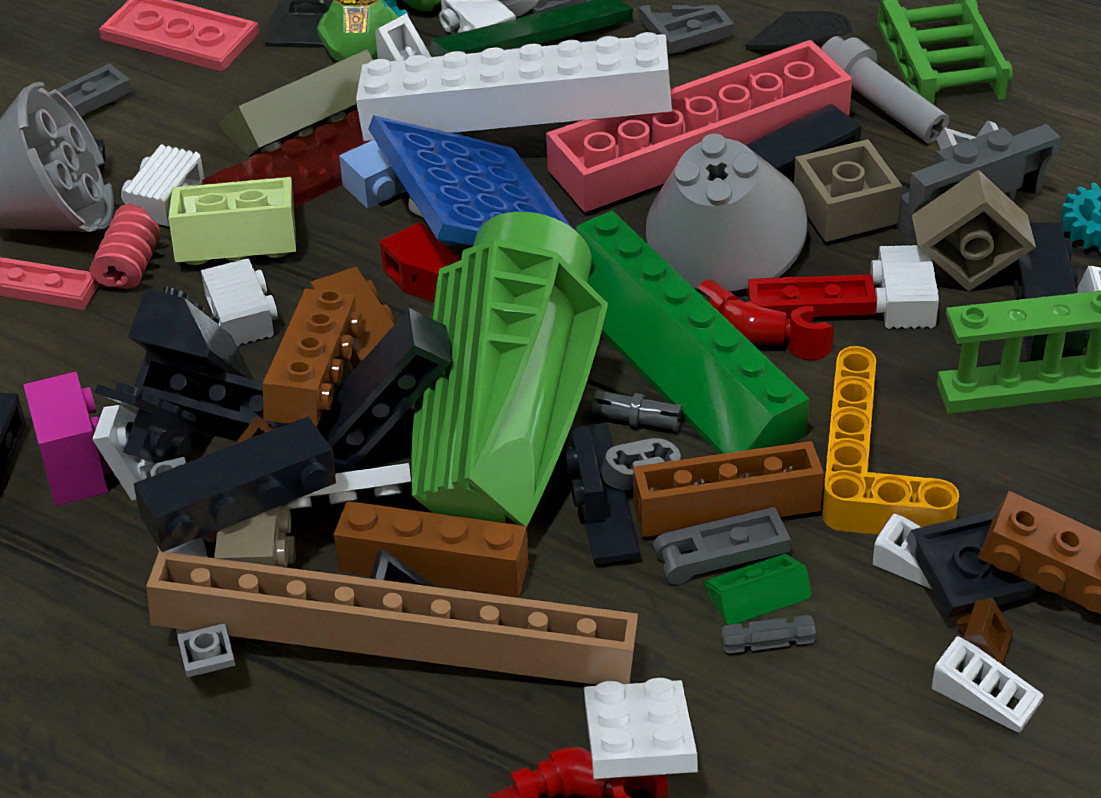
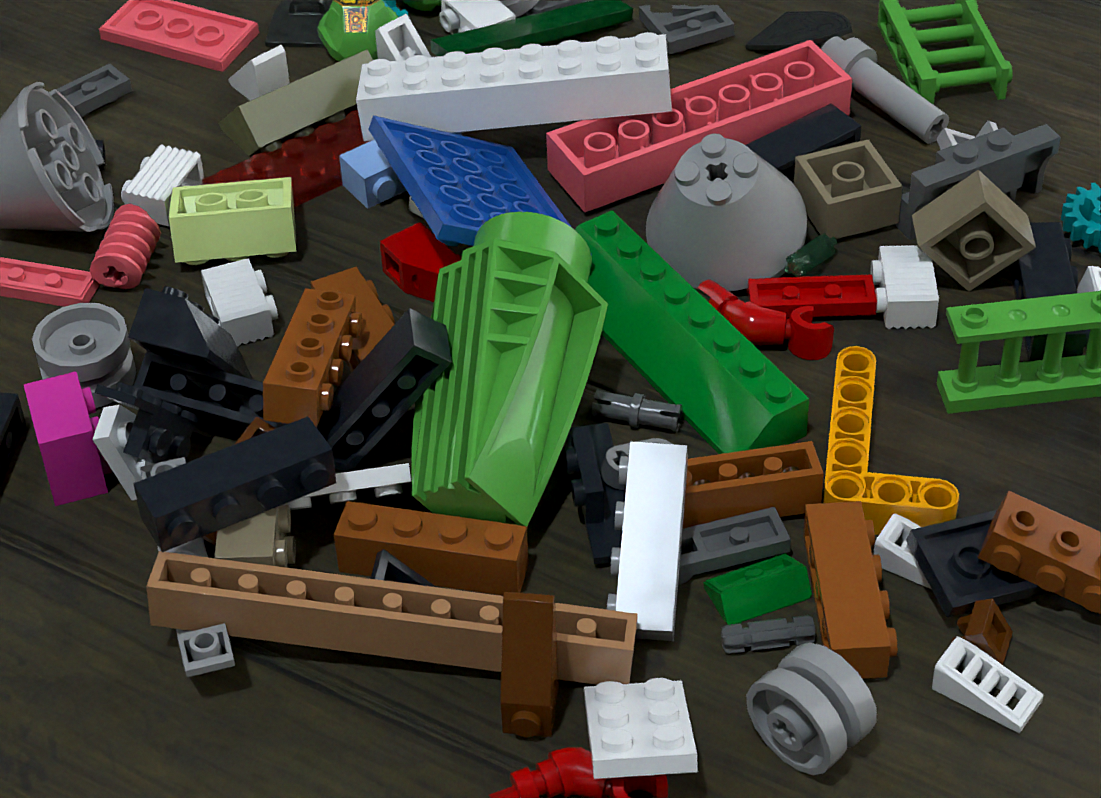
none -> light grey wheel [32,303,137,408]
none -> white slope [228,45,290,101]
none -> reddish brown slope [501,592,559,737]
none -> brick [607,442,688,641]
none -> light grey wheel [746,642,877,775]
none -> clear green axle [784,233,837,277]
none -> dark orange brick [803,501,897,679]

